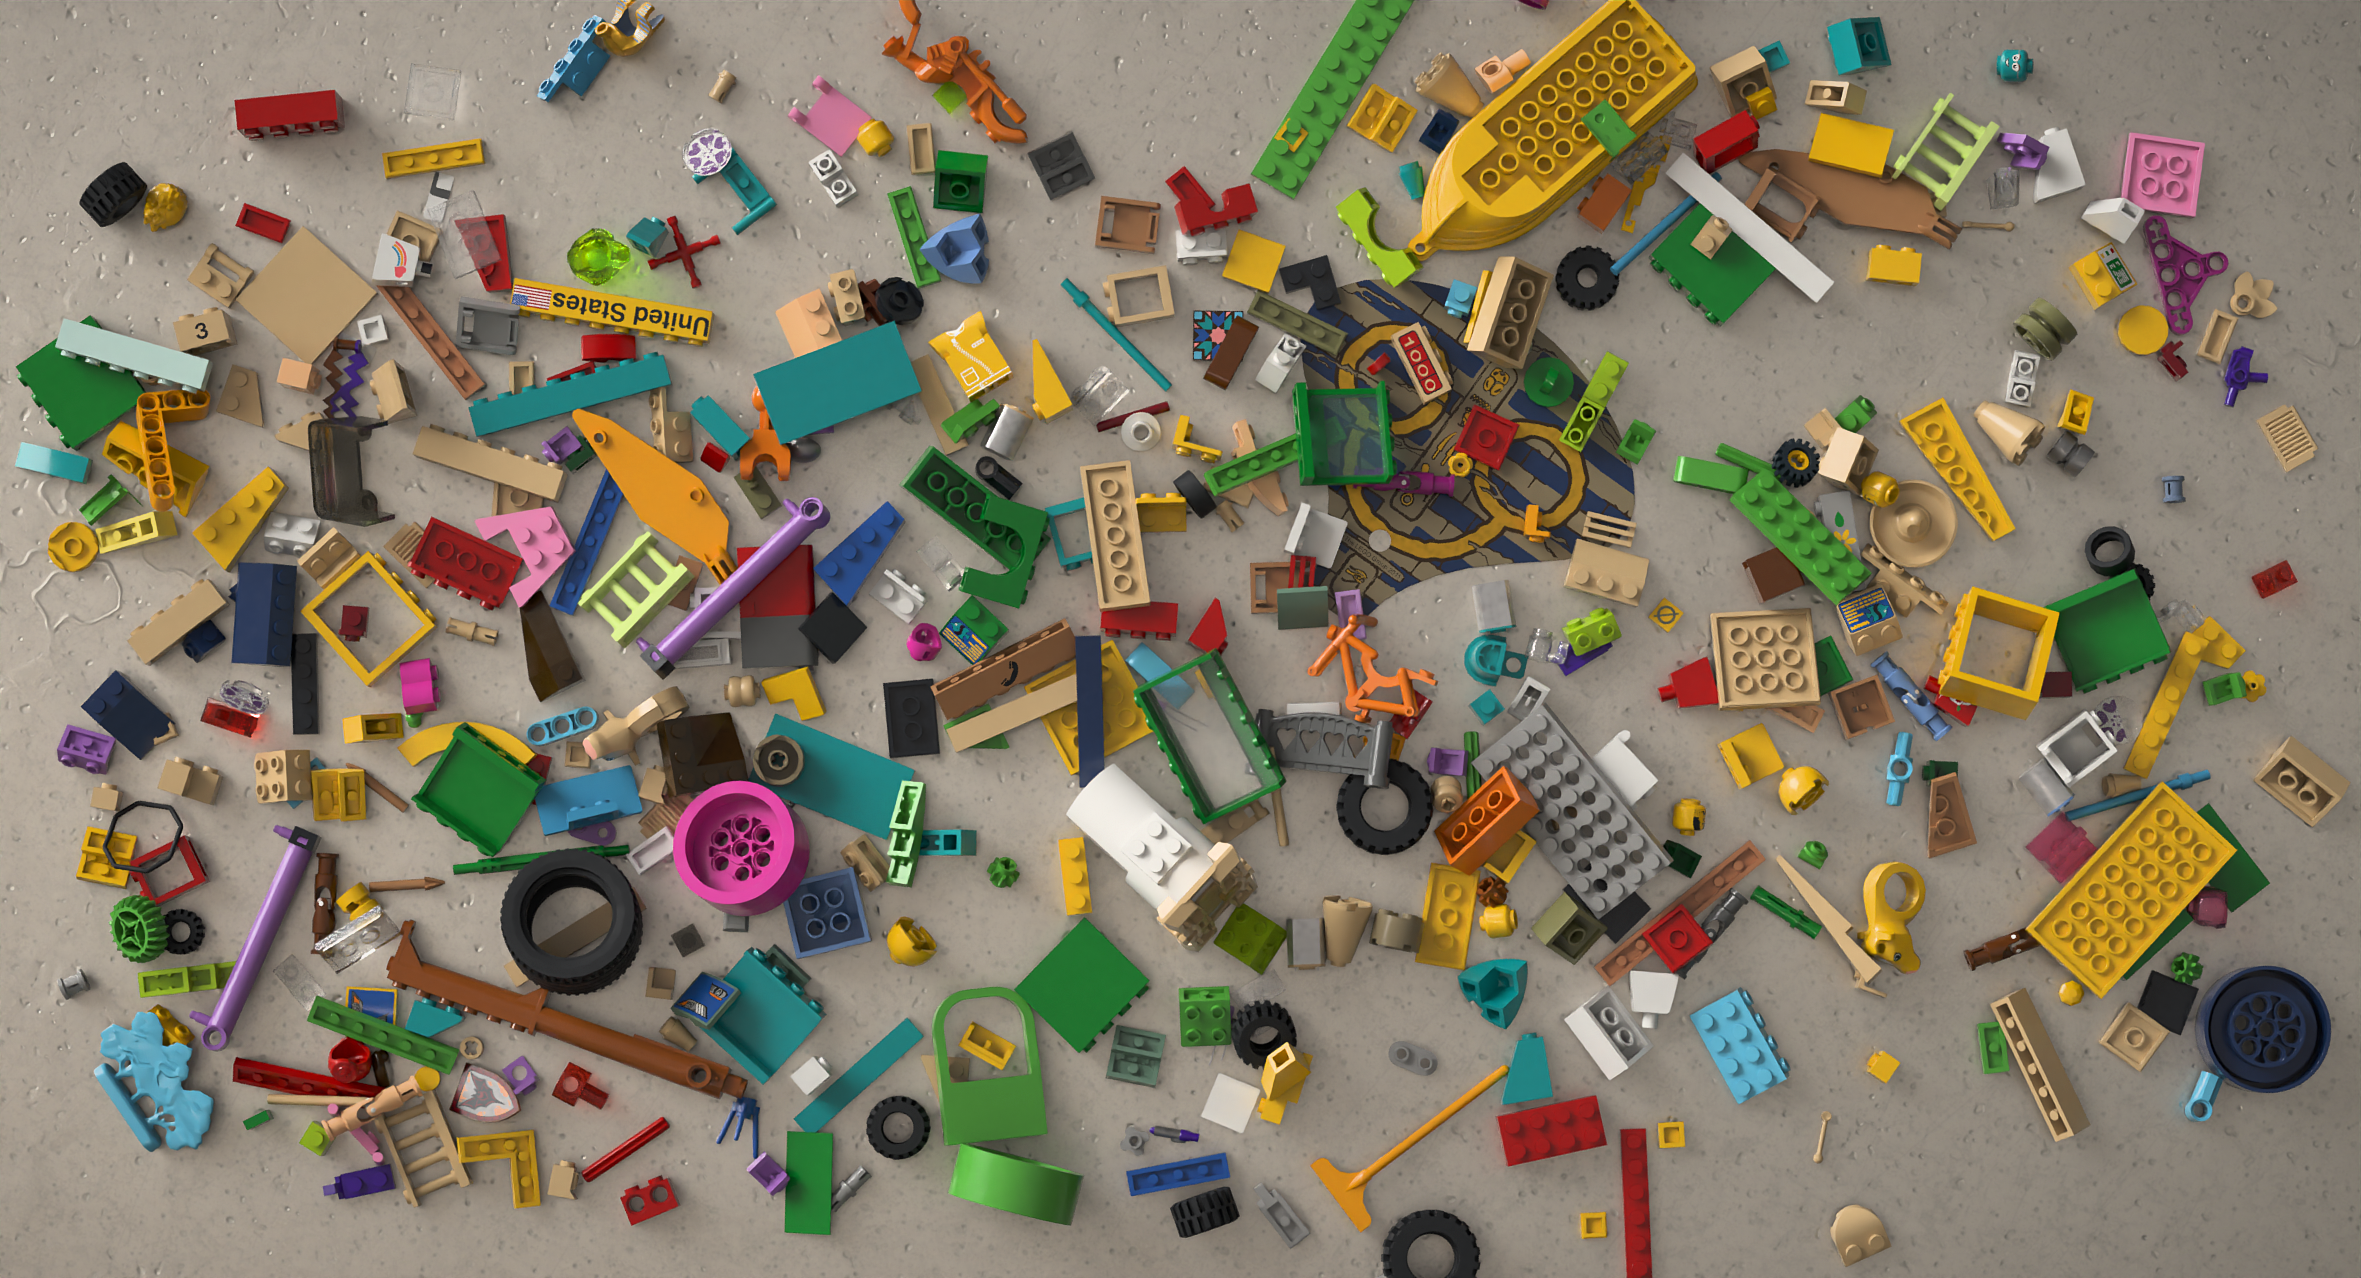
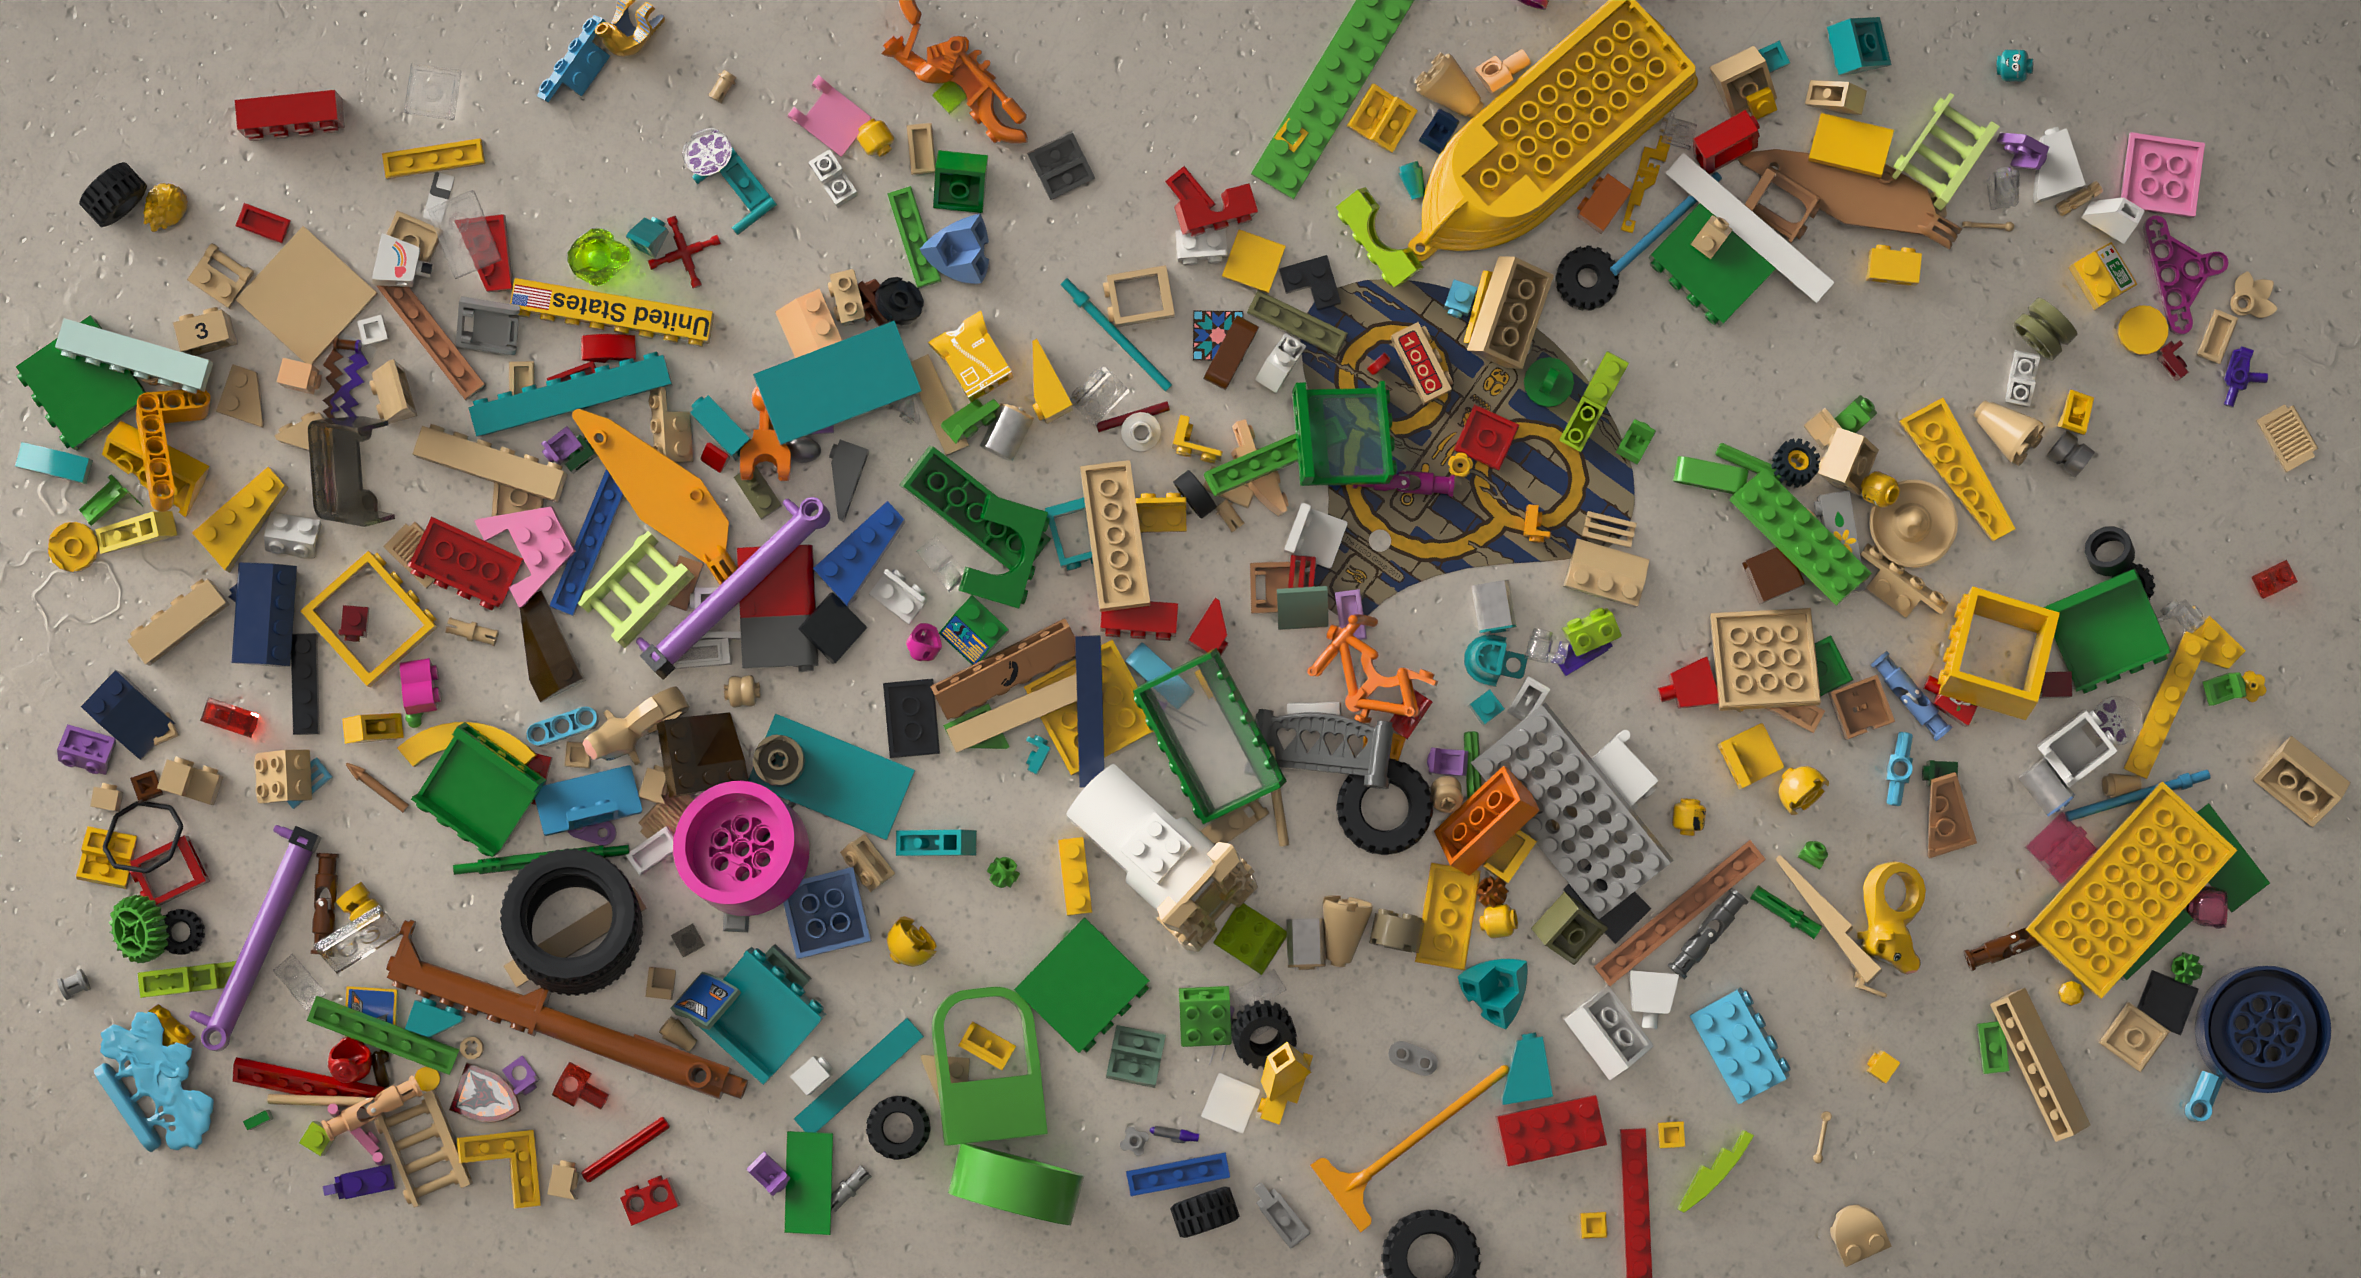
dark blue bracket [182,620,226,663] -> none
clear tile [219,680,270,715] -> none
tan bracket [297,527,360,589] -> none
yellow slope [311,769,366,822] -> none
medium nougat piece [369,877,445,892] -> none
blue plant [716,1097,760,1159] -> none
yellow tile [761,667,827,721] -> none
bright green slope [886,780,926,888] -> none
black piece [975,456,1023,500] -> none
medium nougat container [1095,196,1161,254] -> none
bright green piece [1581,99,1637,162] -> none
clear bracket [1611,131,1668,184] -> none
red tile [1642,904,1713,974] -> none
yellow tile [1648,597,1684,633] -> none
dark green bracket [1663,840,1702,879] -> none
slope [1835,583,1903,656] -> none
sand blue bush [2162,476,2186,503] -> none
none -> reddish brown tile [130,770,163,803]
none -> dark grey slope [829,439,869,522]
none -> teal bracket [1026,734,1051,775]
none -> lime slope [1677,1130,1754,1213]
none -> tan axle [2056,181,2103,216]

